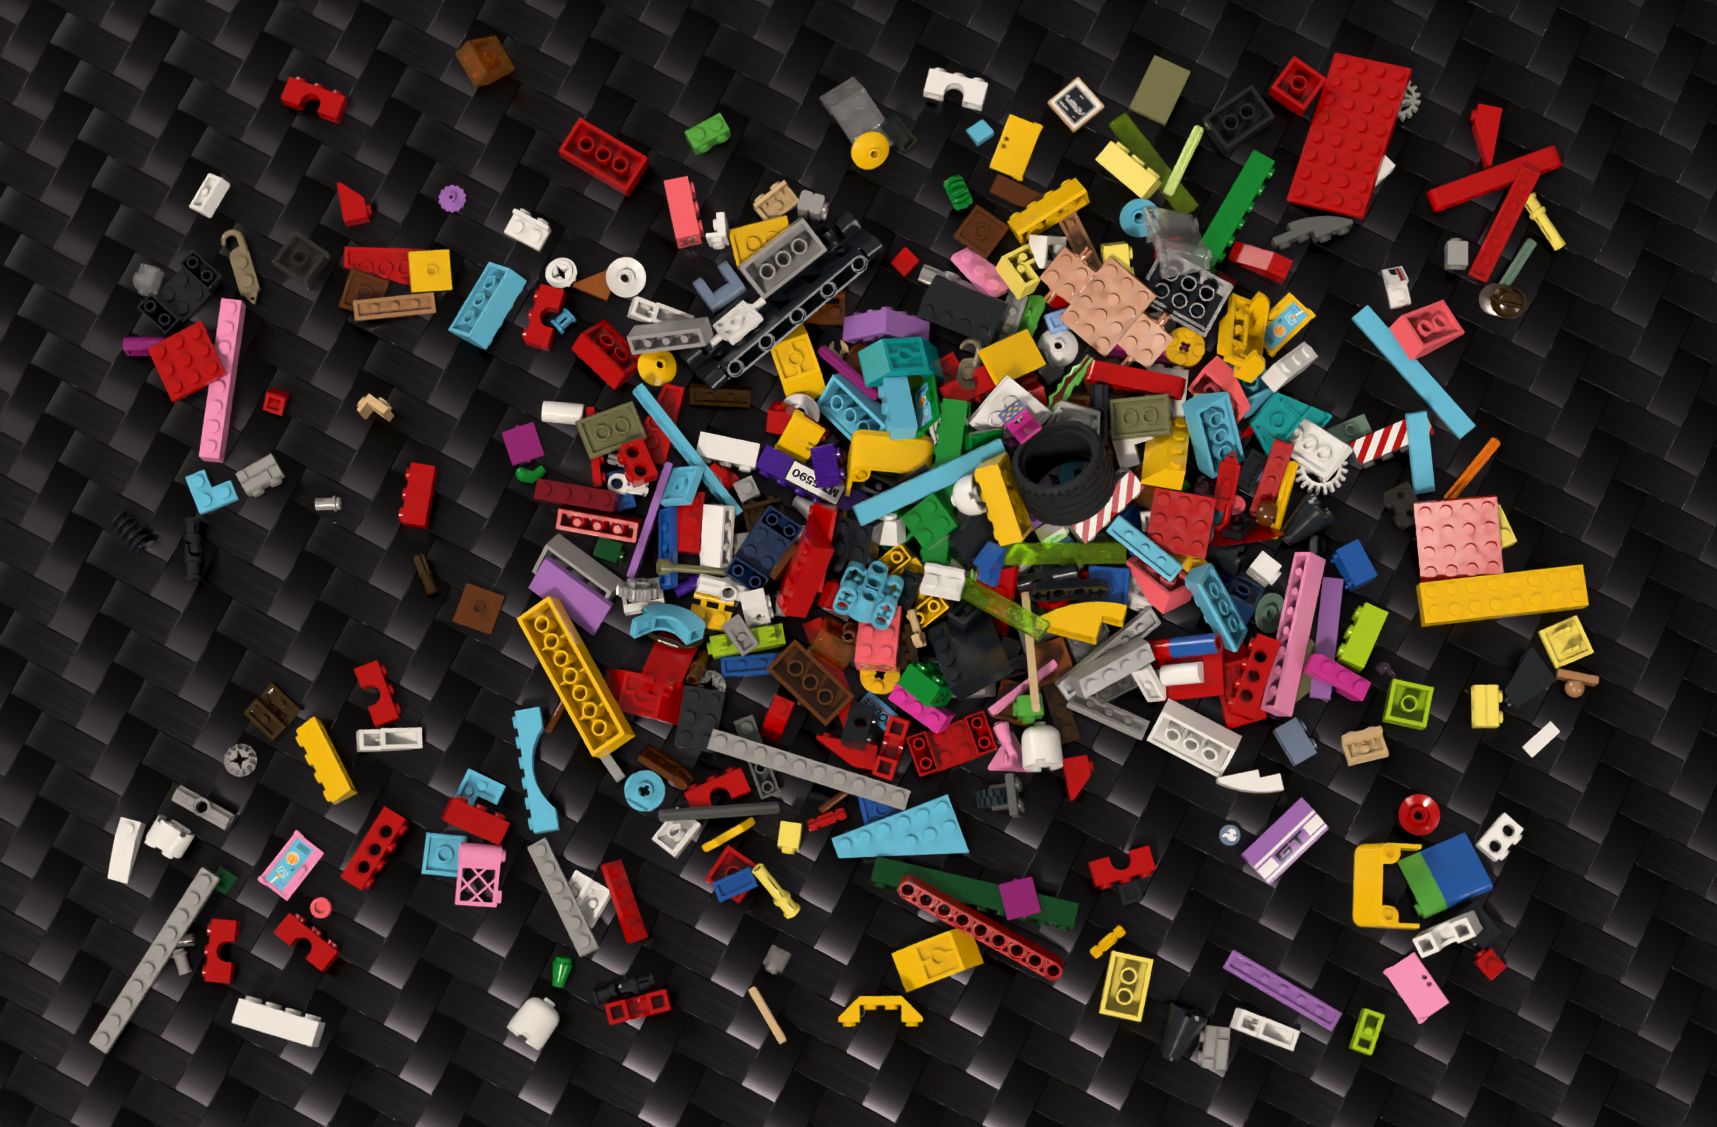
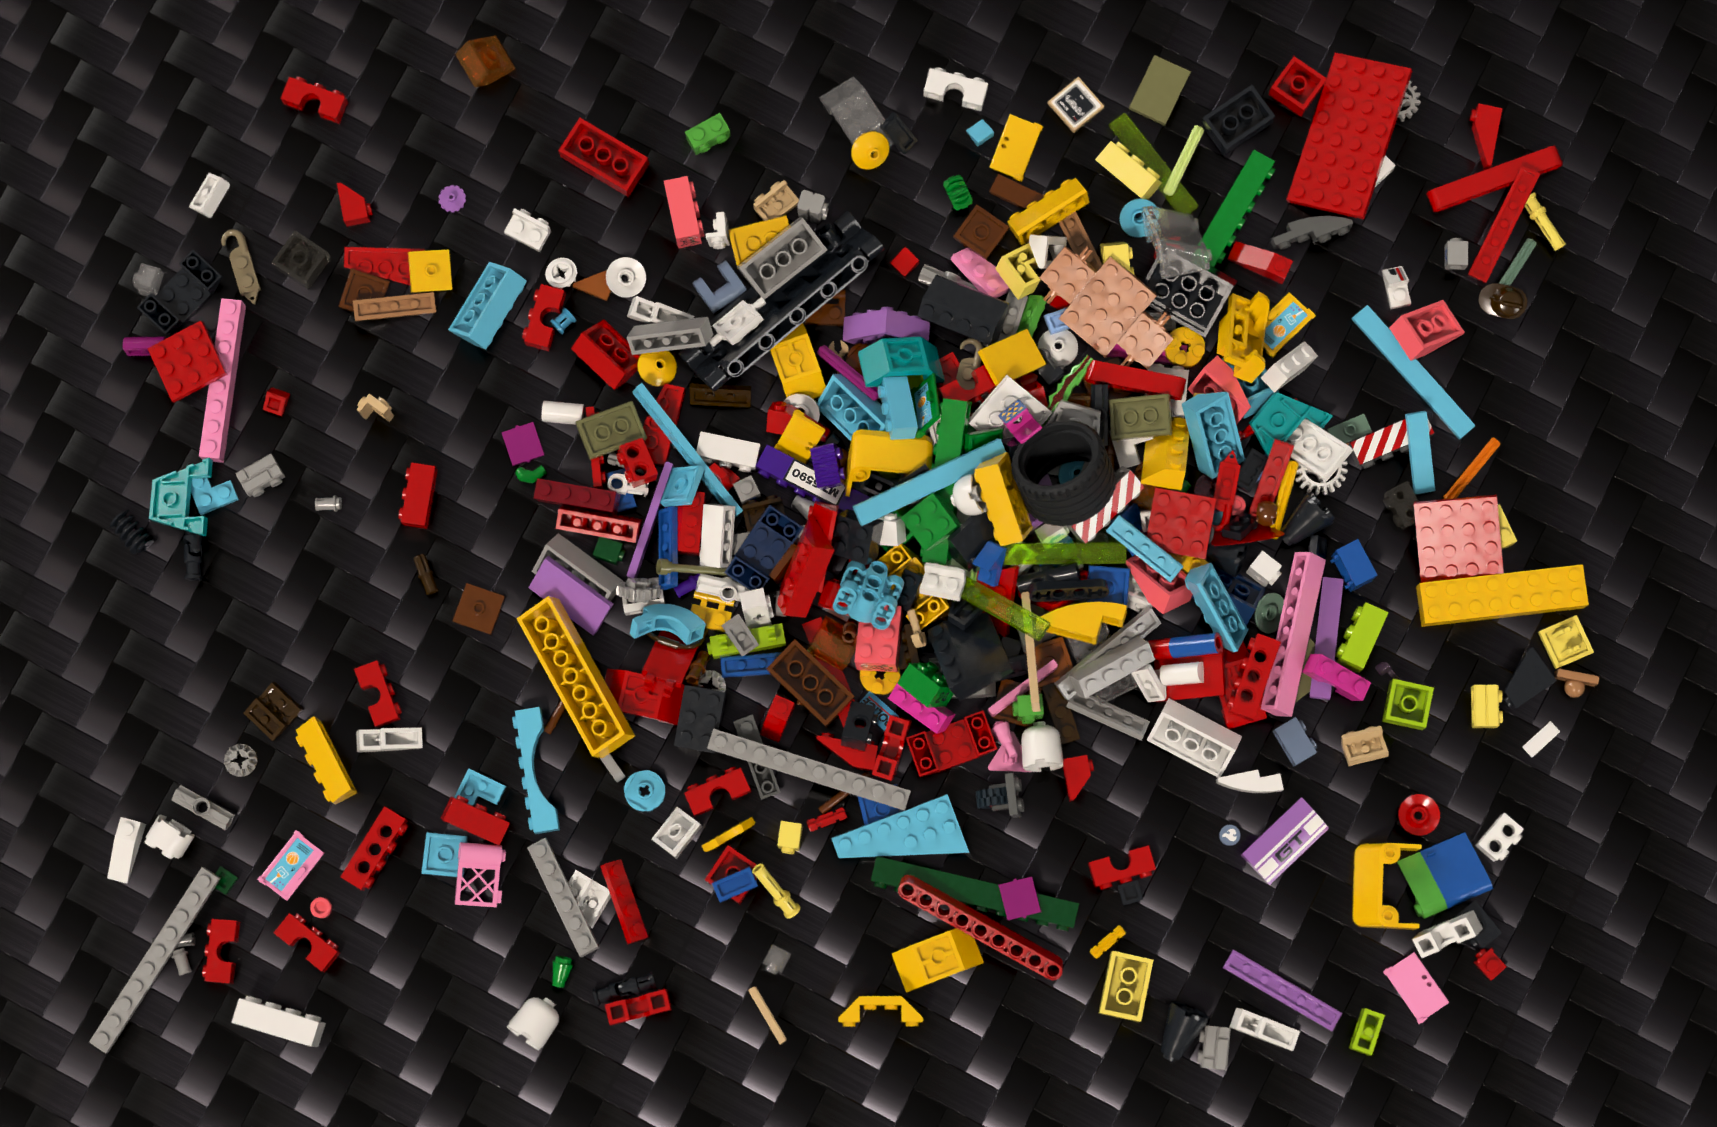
reddish brown hinge [637,745,695,790] -> none
dark grey axle [658,802,780,822] -> none
none -> teal wing [149,458,213,536]

